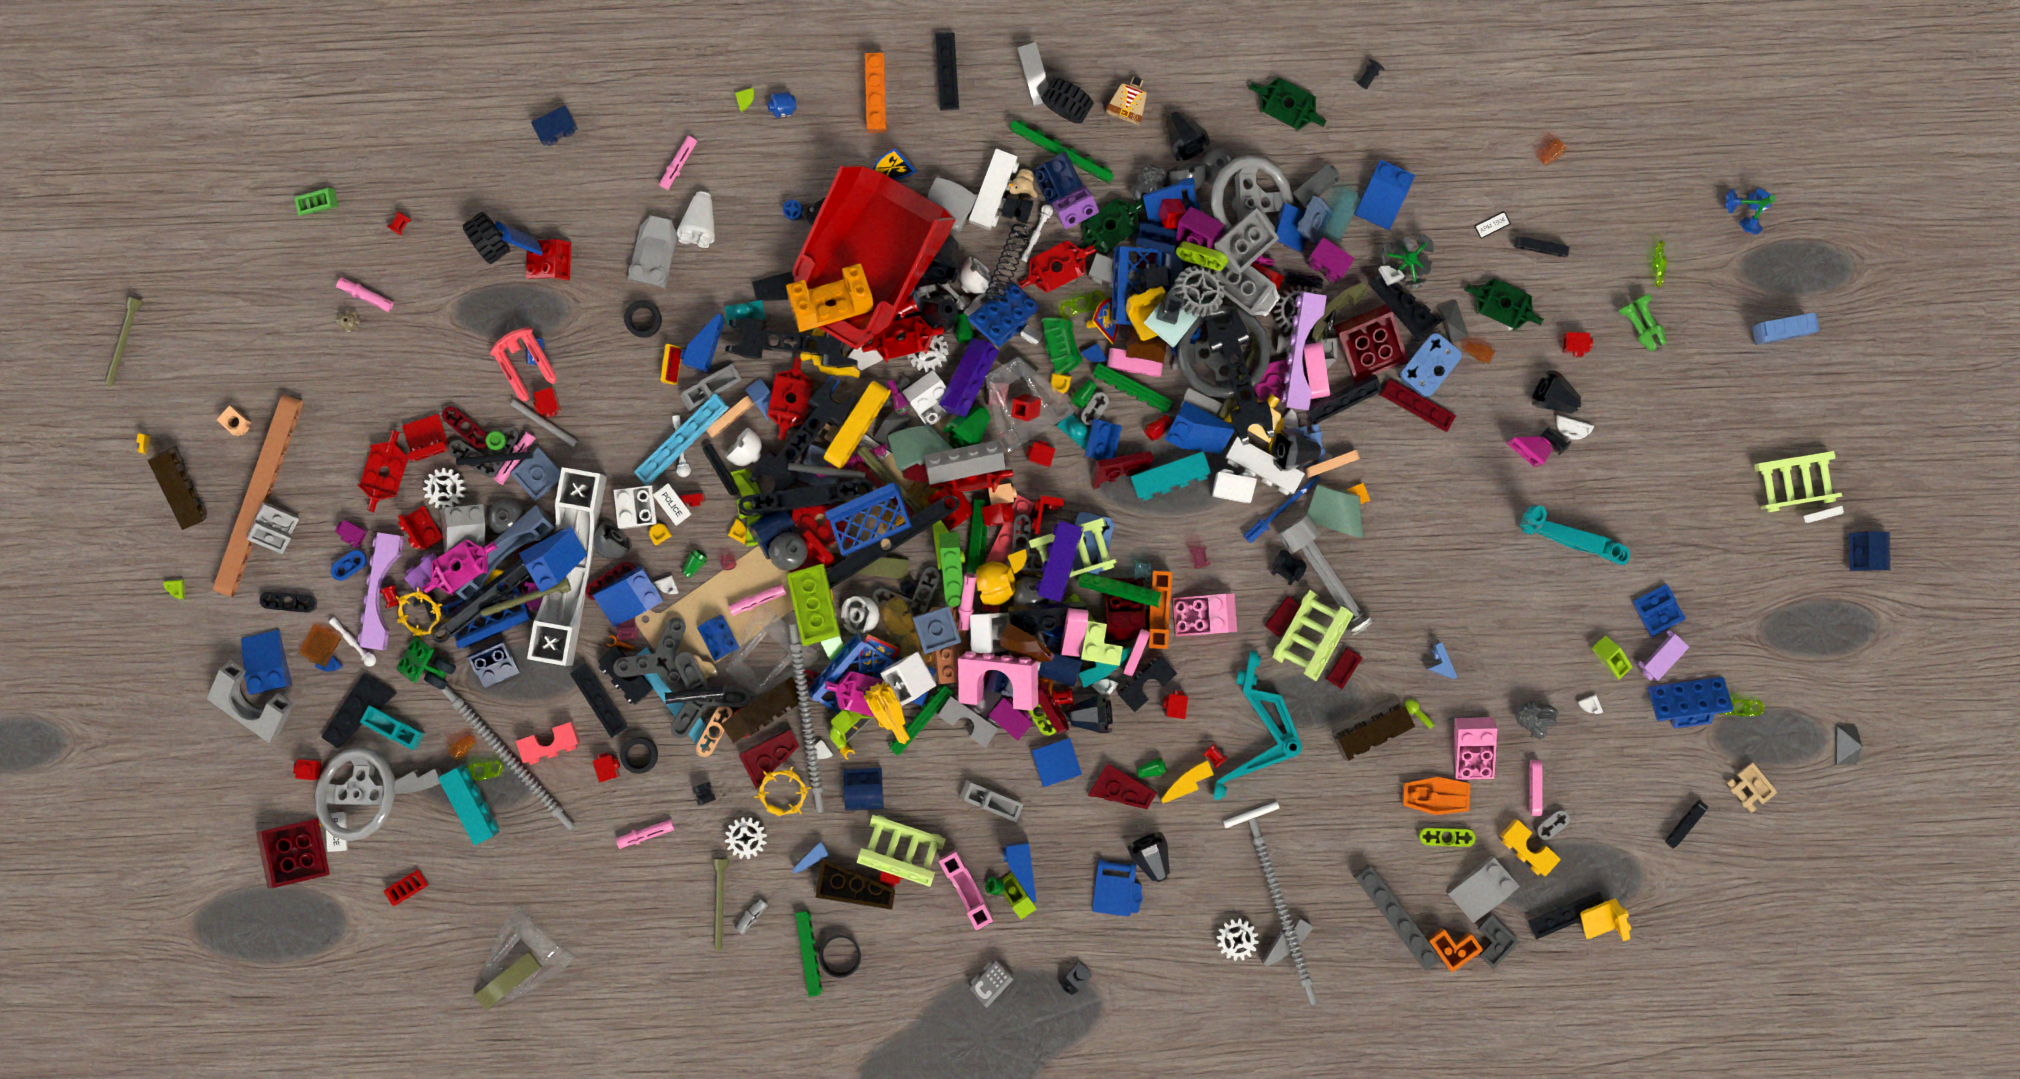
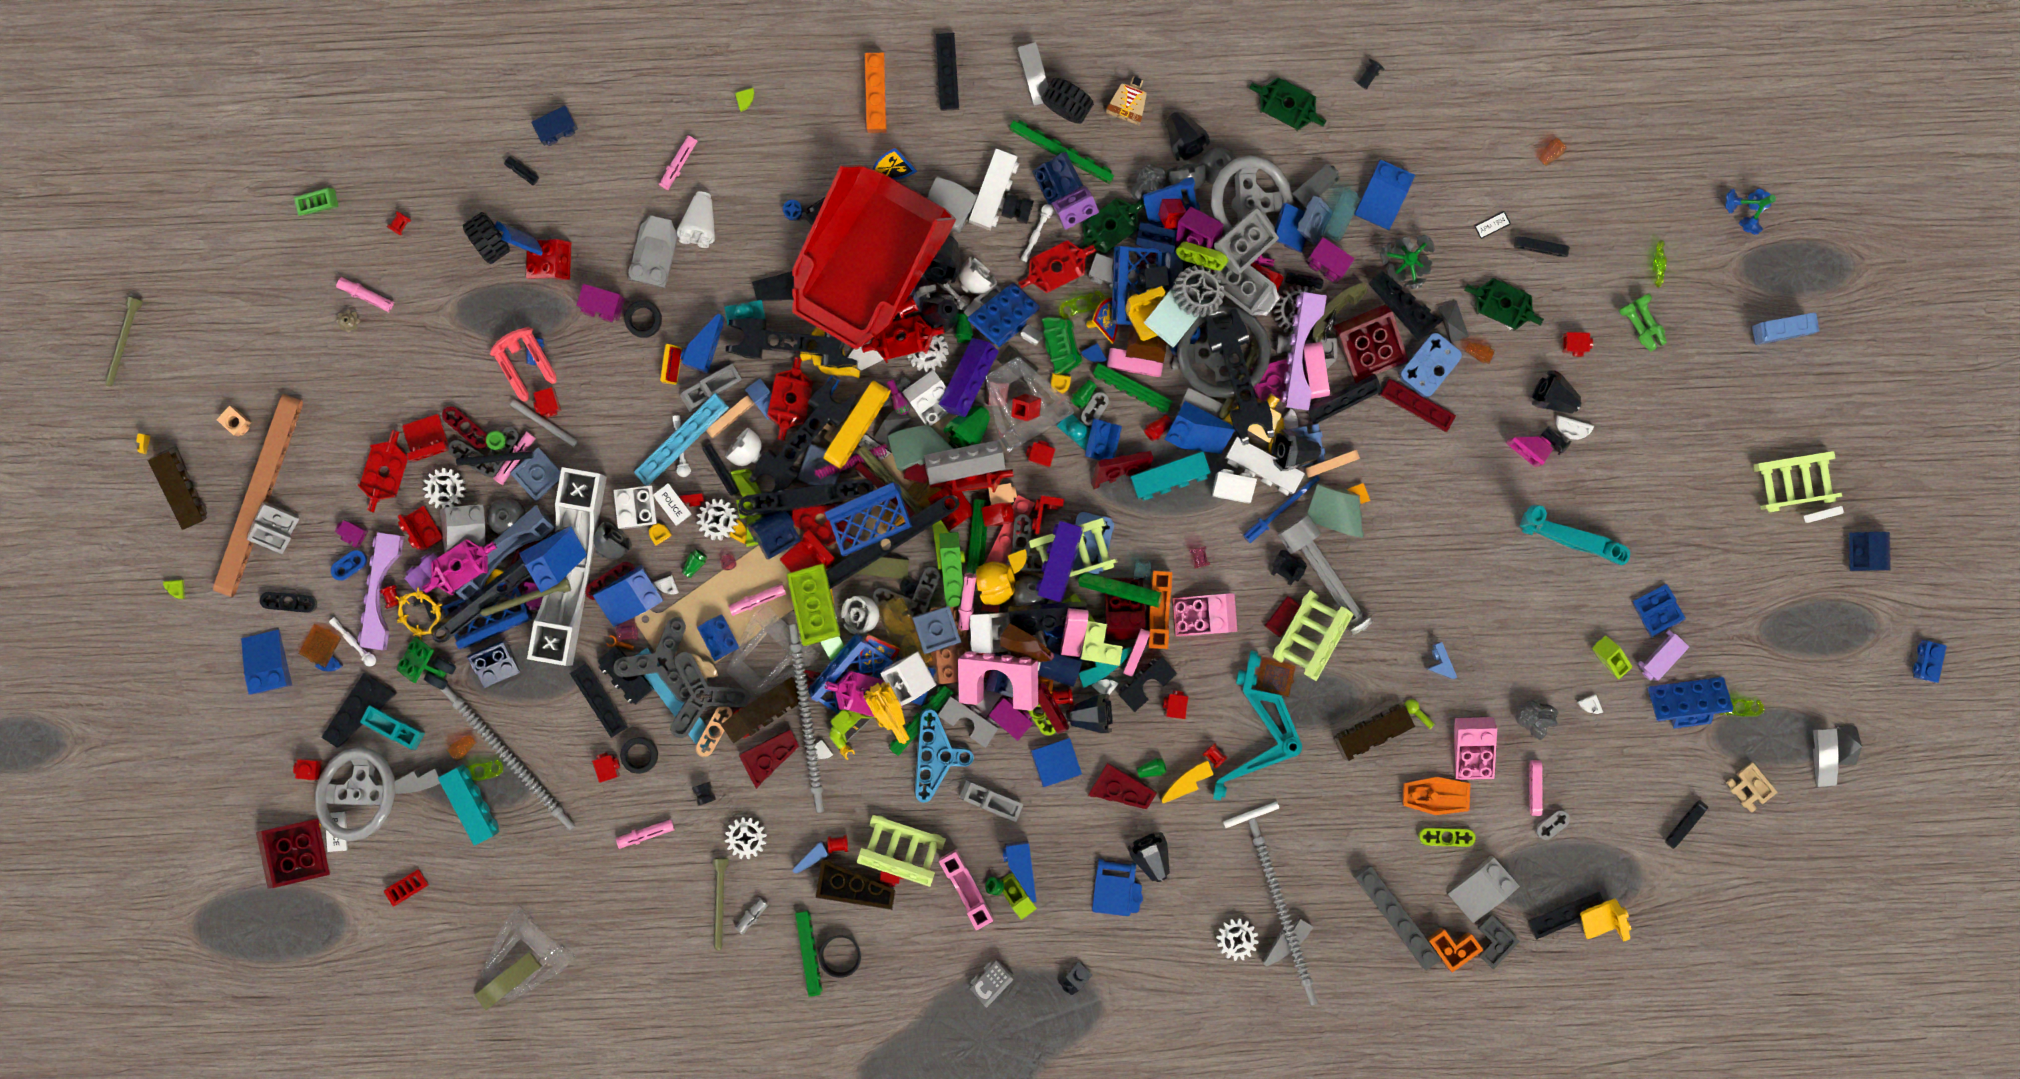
light grey arch [207,660,293,743] -> none
coral arch [516,721,581,765] -> none
black pin [665,686,724,705] -> none
yellow piece [754,766,811,816] -> none
blue head [767,92,797,118] -> none
dark grey cylinder [768,532,808,571] -> none
light orange plate [786,263,874,332] -> none
dark grey bar [788,462,866,479] -> none
dark blue brick [843,767,884,811] -> none
black piece [985,223,1032,302] -> none
tan animal [1009,169,1038,198] -> none
black panel [1157,294,1185,325] -> none
dark red tile [1326,647,1363,690] -> none
white tile [1378,265,1405,285] -> none
yellow arch [1499,819,1561,877] -> none
none -> black axle [504,157,539,185]
none -> magenta brick [576,284,625,323]
none -> white gear [697,499,739,541]
none -> red bush [828,835,848,853]
none -> dark azure beam [915,708,974,803]
none -> piece [1256,659,1296,697]
none -> light grey slope [1813,728,1838,787]
none -> blue bracket [1913,640,1947,683]

